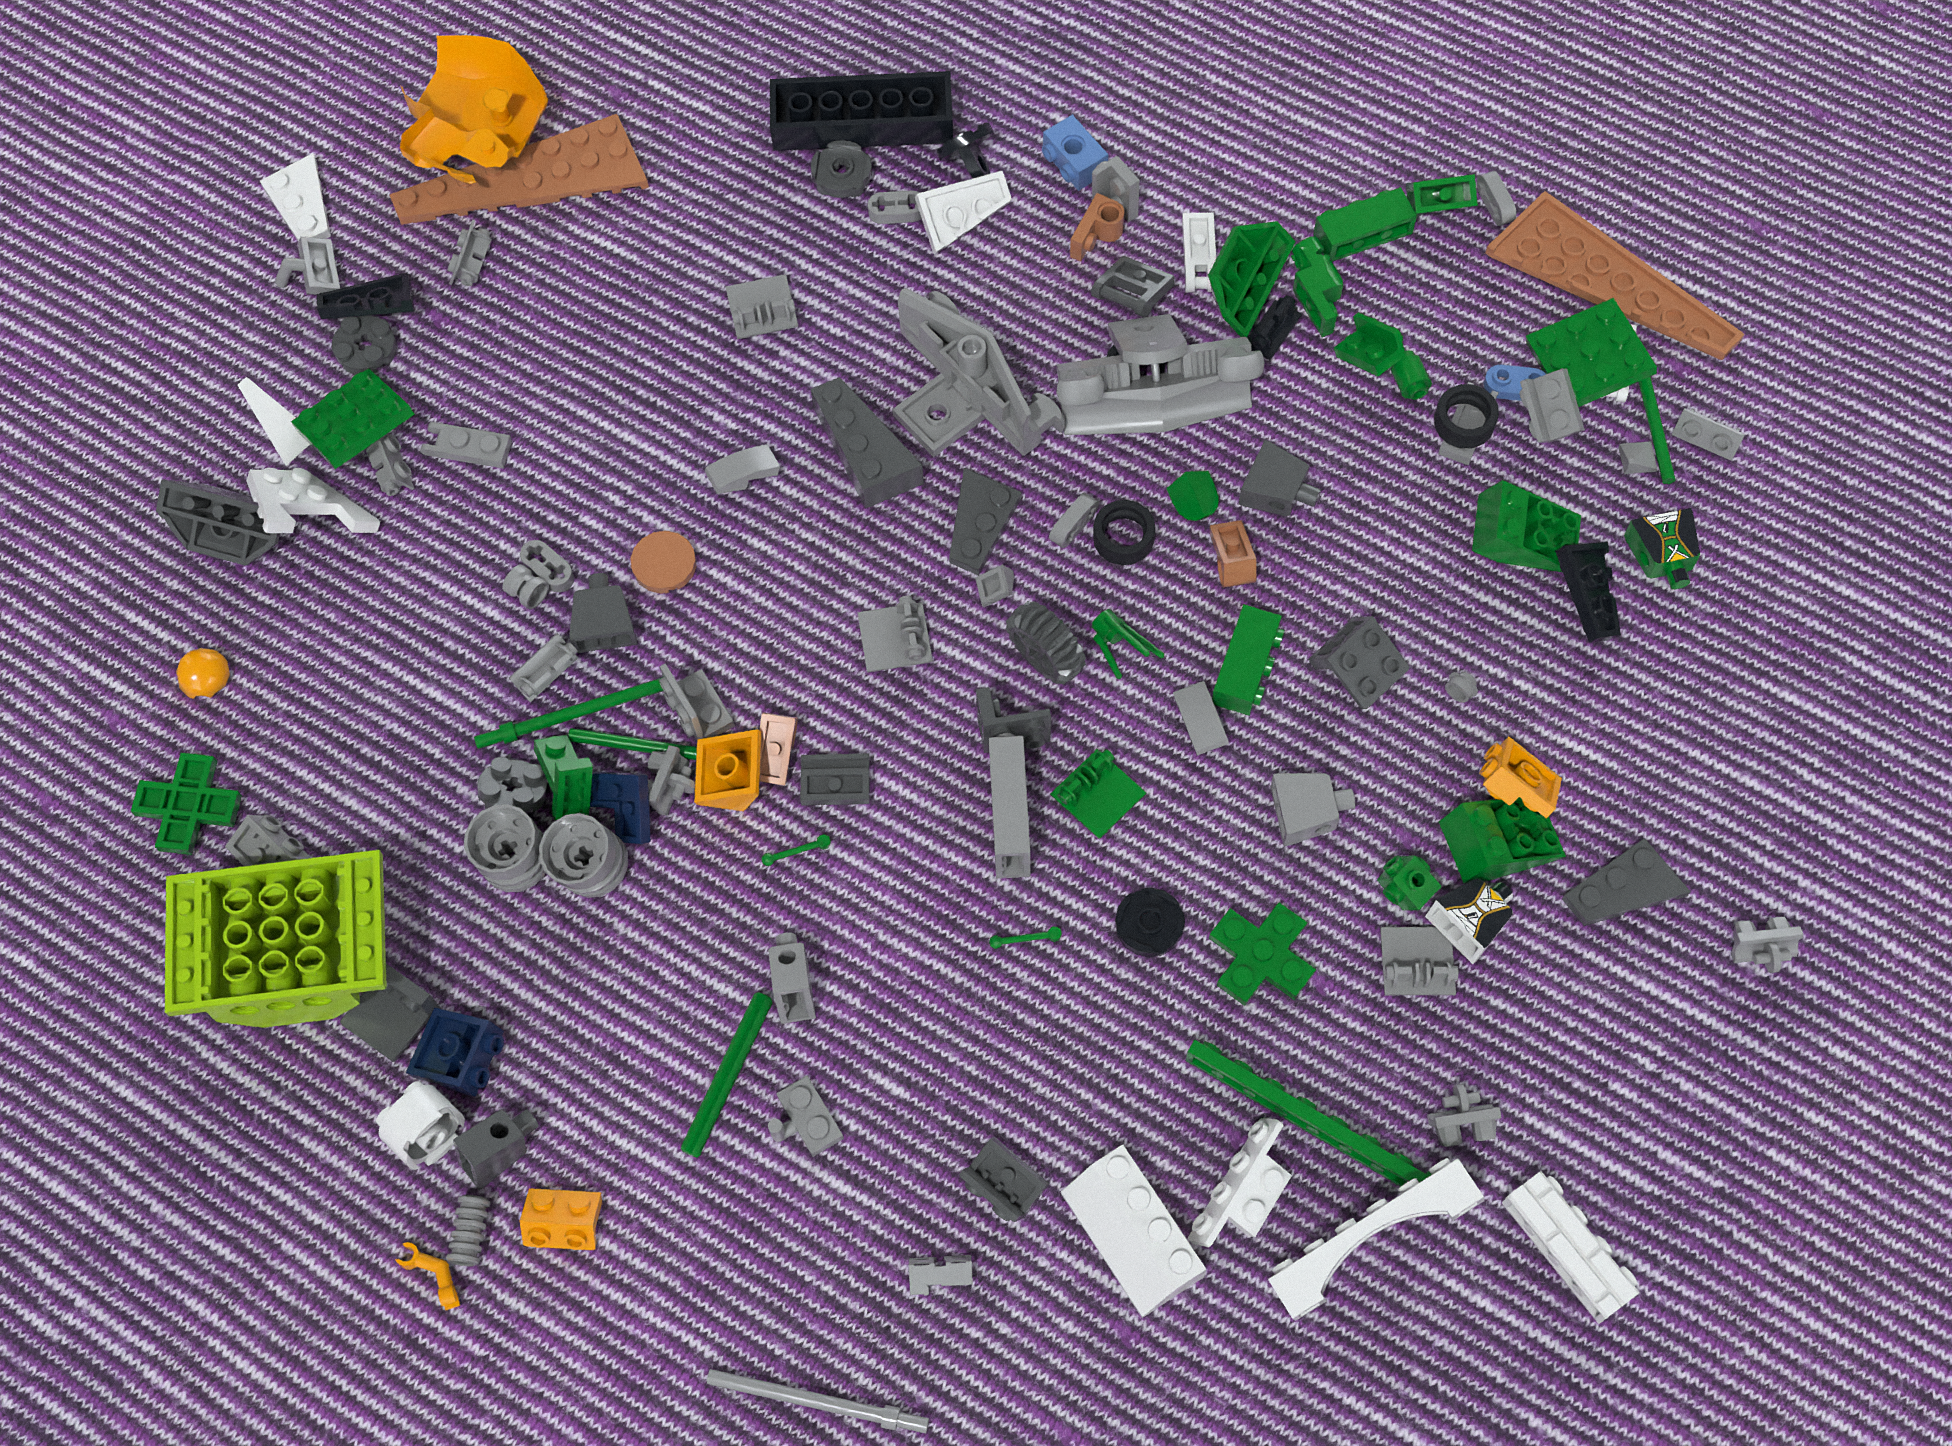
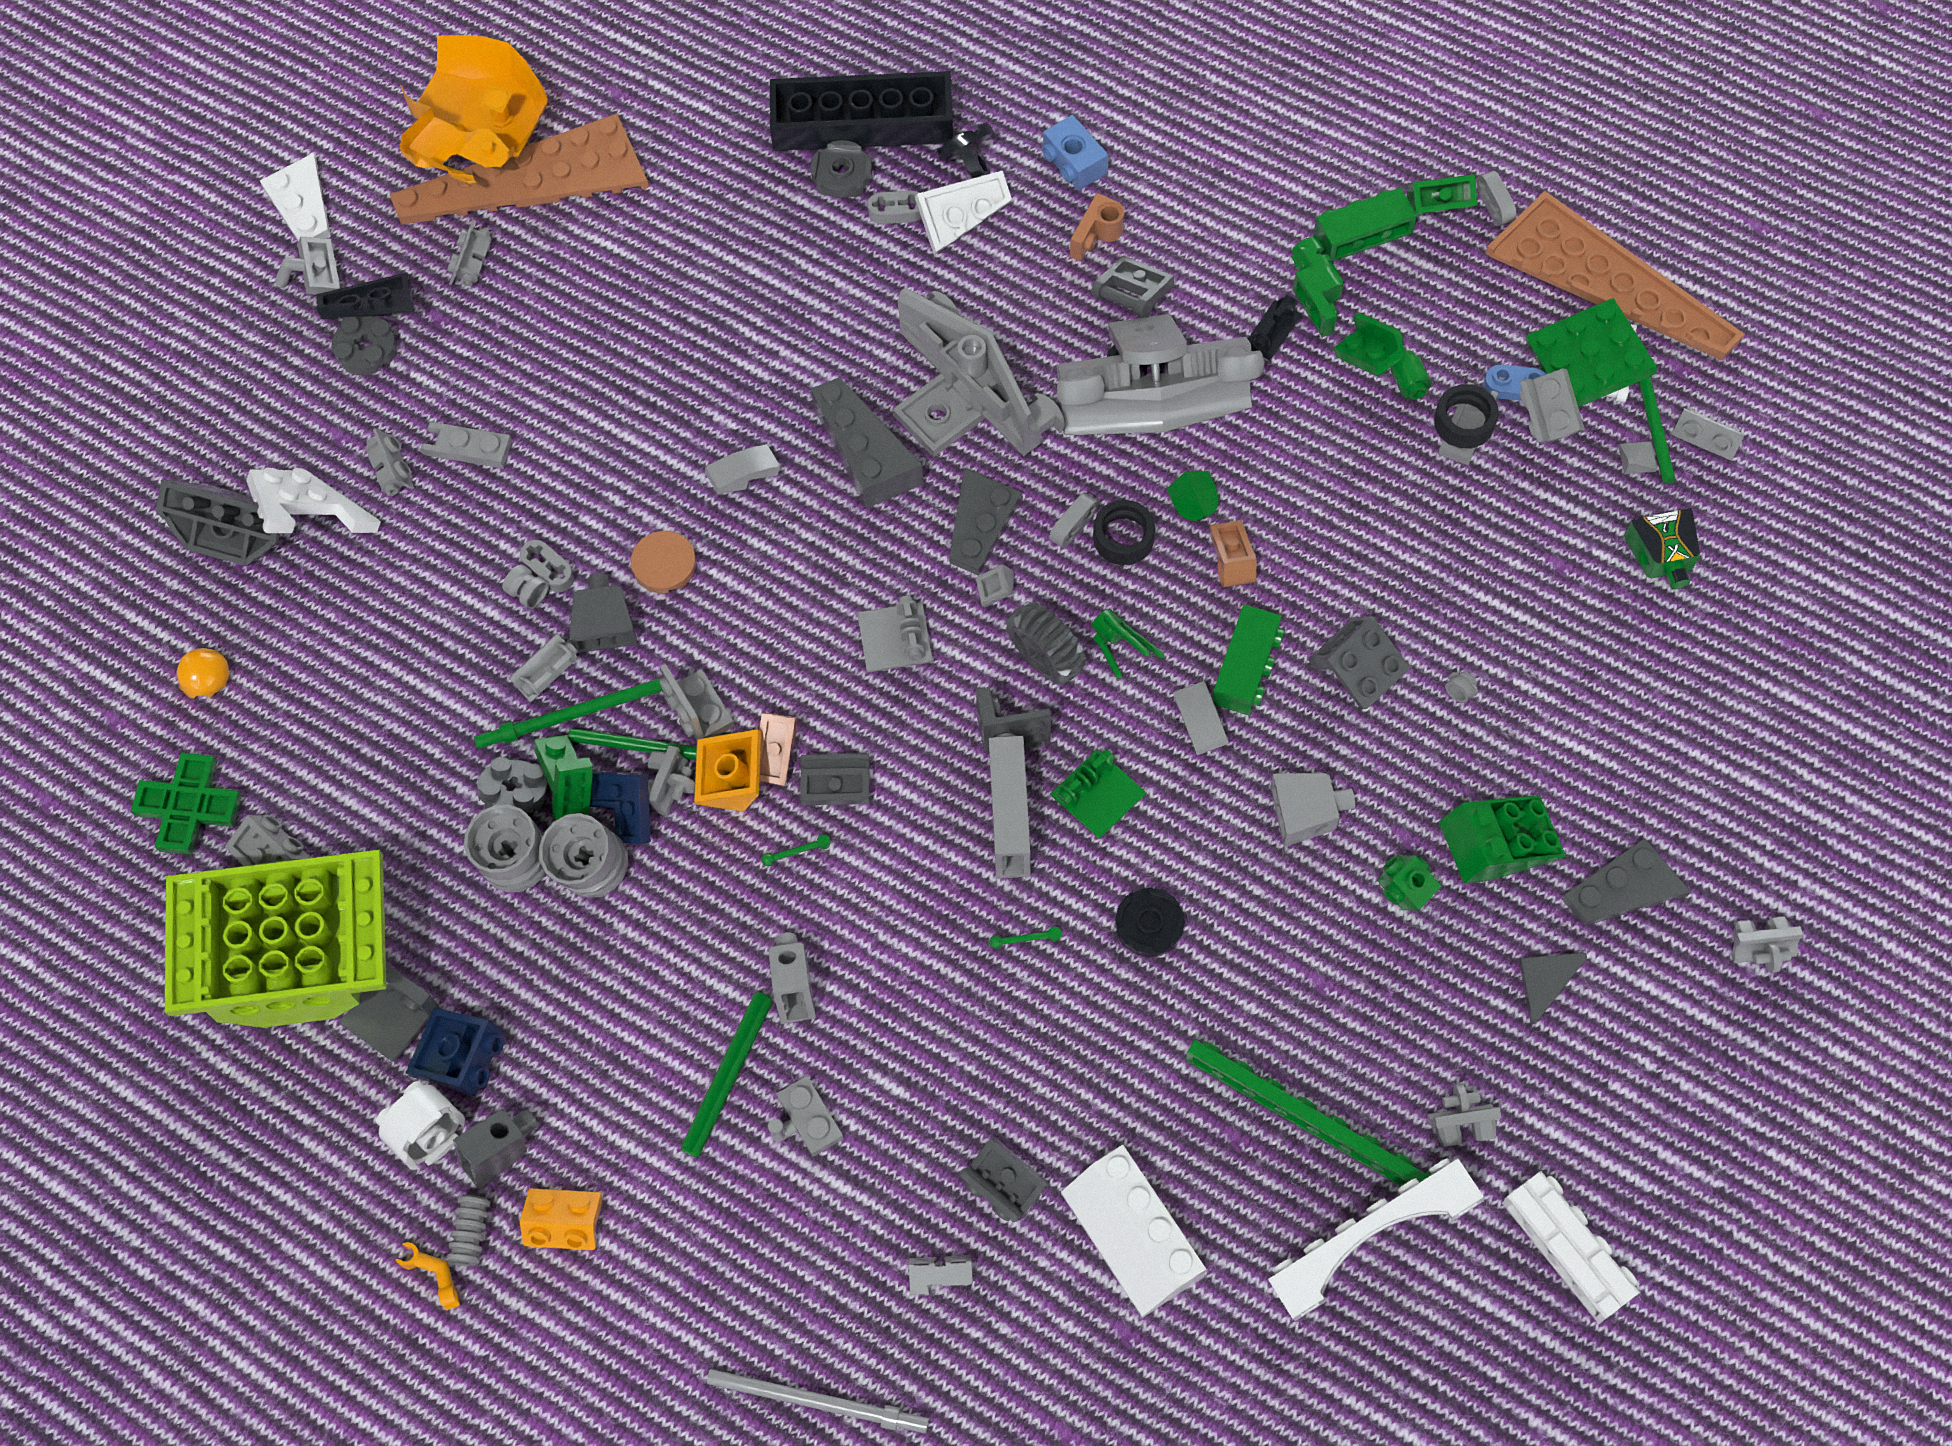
white sticker [238,377,310,466] -> none
green plate [290,368,415,469] -> none
light grey hinge [726,274,798,340] -> none
light grey bracket [1092,156,1140,222] -> none
white plate [1182,213,1216,293] -> none
white bracket [1188,1118,1292,1247] -> none
green wedge [1208,221,1296,337] -> none
green plate [1209,902,1316,1006] -> none
dark grey torso [1238,440,1322,516] -> none
light grey hinge [1380,927,1458,996] -> none
torso [1425,878,1514,964] -> none
green slope [1472,480,1581,573] -> none
light orange plate [1479,736,1562,818] -> none
black wing [1555,542,1621,643] -> none
none -> dark grey tile [1519,953,1587,1025]

